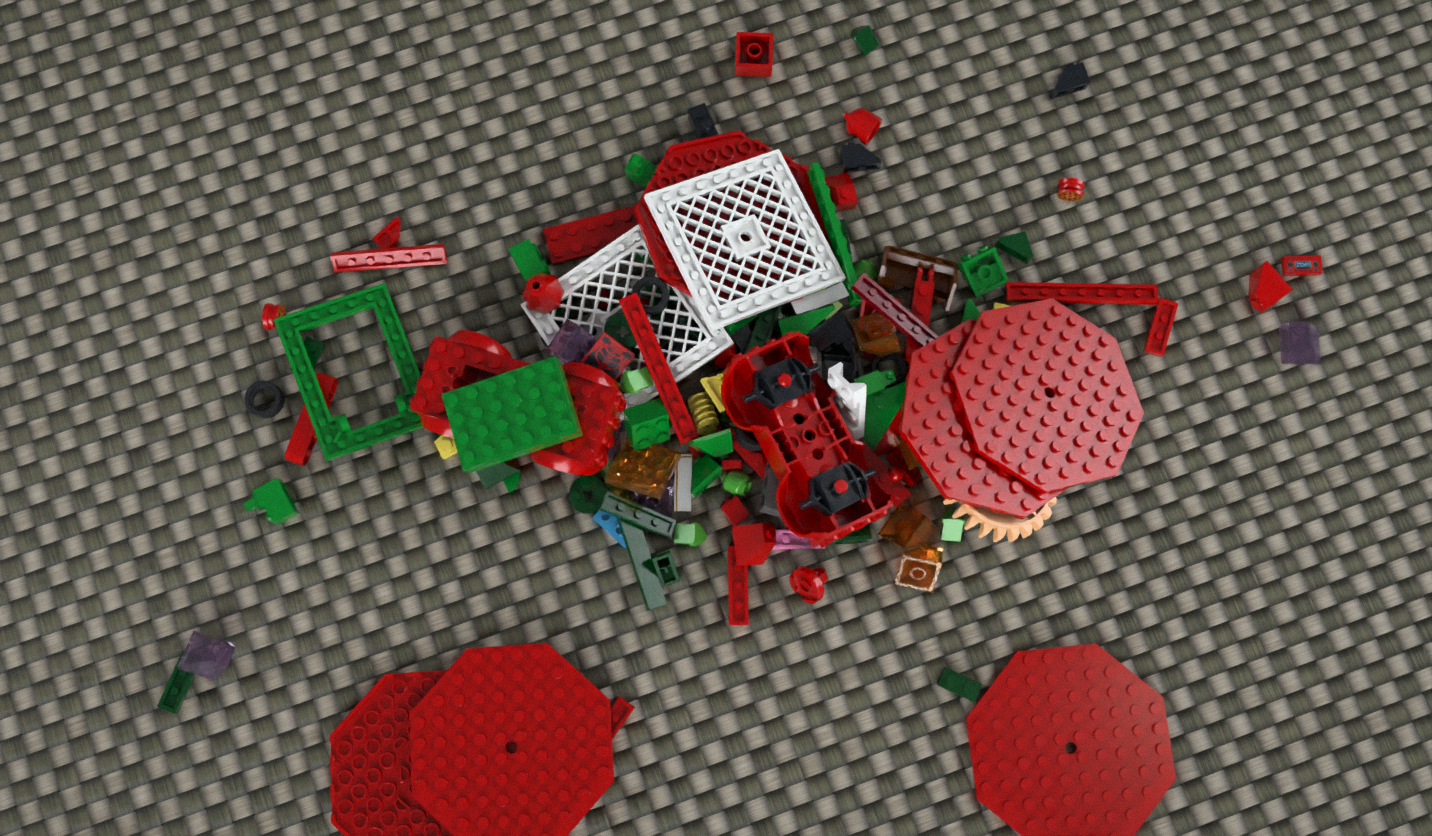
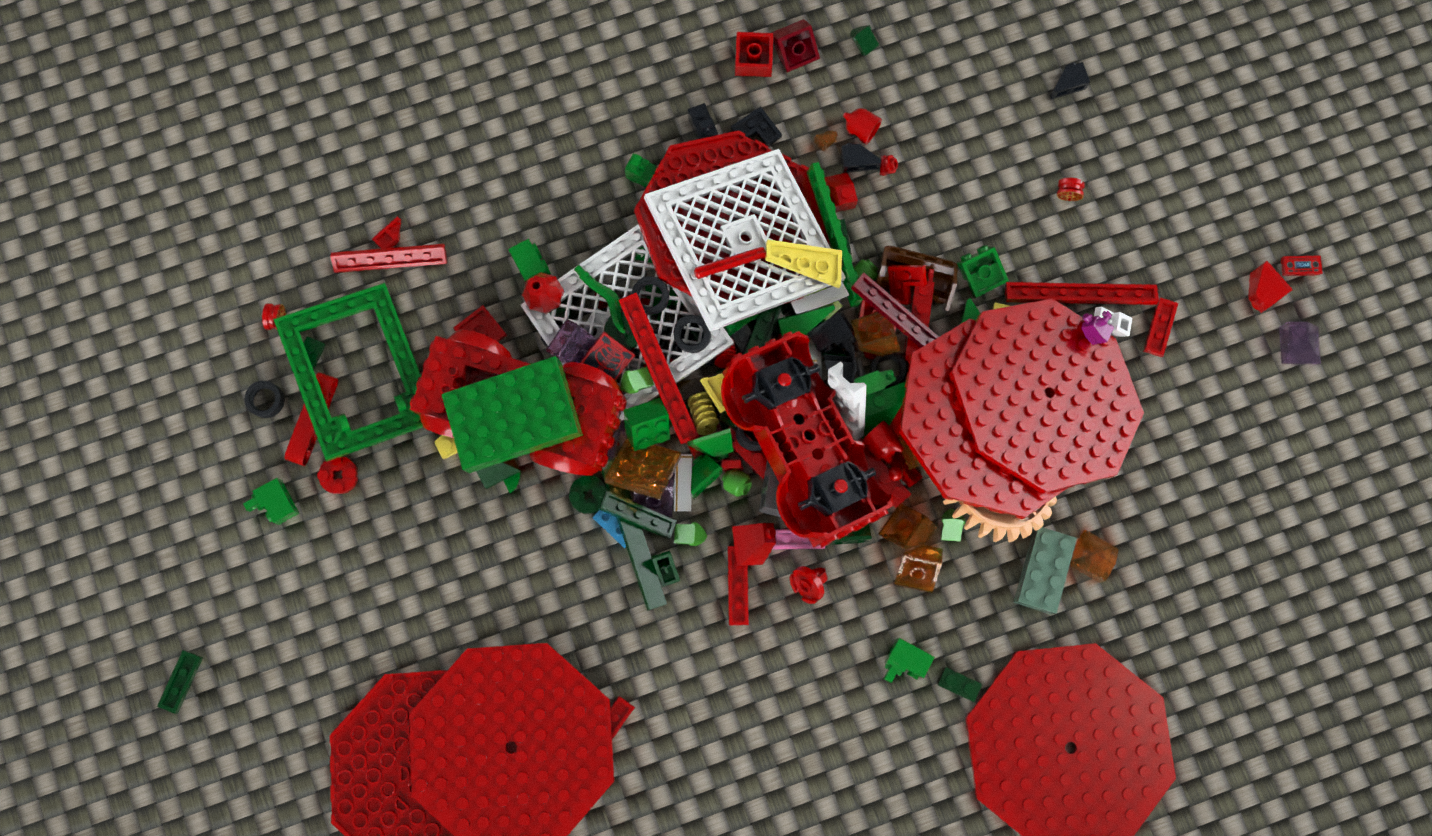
clear purple slope [177,631,236,681] -> none
red plate [543,205,638,266] -> none
red brick [721,496,750,526] -> none
dark green slope [995,231,1033,264] -> none
none -> red plate [317,456,358,494]
none -> red plate [453,305,507,342]
none -> green piece [574,265,626,334]
none -> black tyre [673,314,711,353]
none -> red axle [694,247,766,279]
none -> black plate [731,106,782,146]
none -> light yellow wing [765,240,842,288]
none -> dark red slope [771,19,820,72]
none -> clear orange slope [814,131,838,151]
none -> red piece [861,421,904,464]
none -> red plate [880,155,898,176]
none -> green hinge [883,638,935,683]
none -> red plate [888,265,927,304]
none -> sand green brick [1013,527,1077,614]
none -> clear orange slope [1070,529,1119,583]
none -> magenta piece [1082,310,1114,345]
none -> white brick [1094,307,1132,337]

